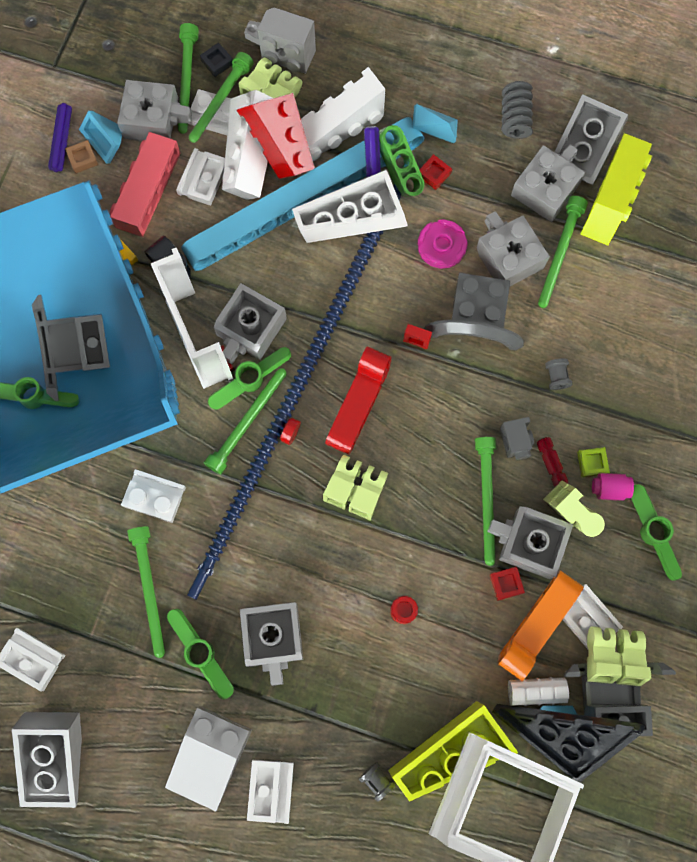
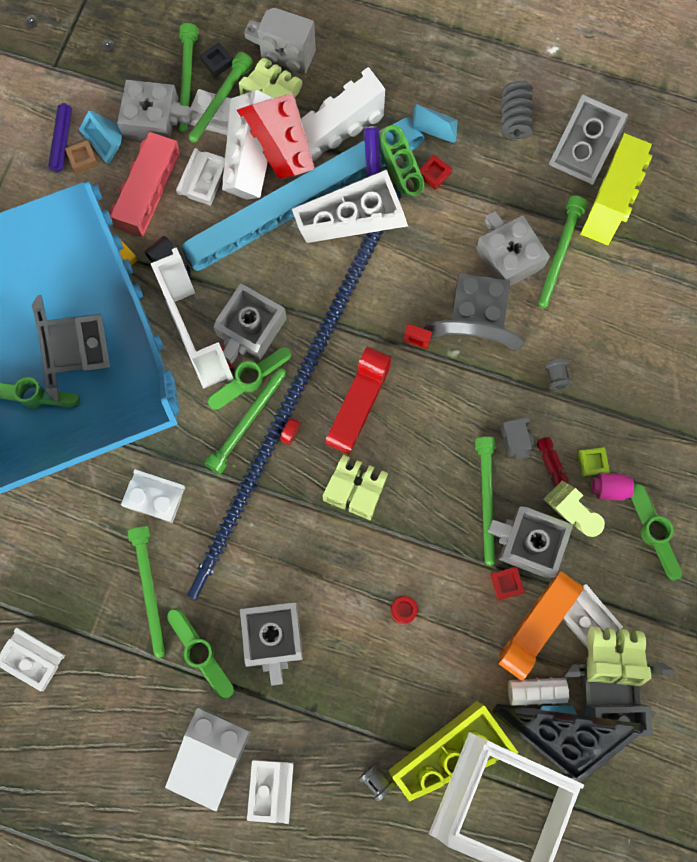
light grey slope [12,712,82,808] -> none
dark pink tile [417,219,468,269] -> none
light grey hinge [511,144,585,223] -> none

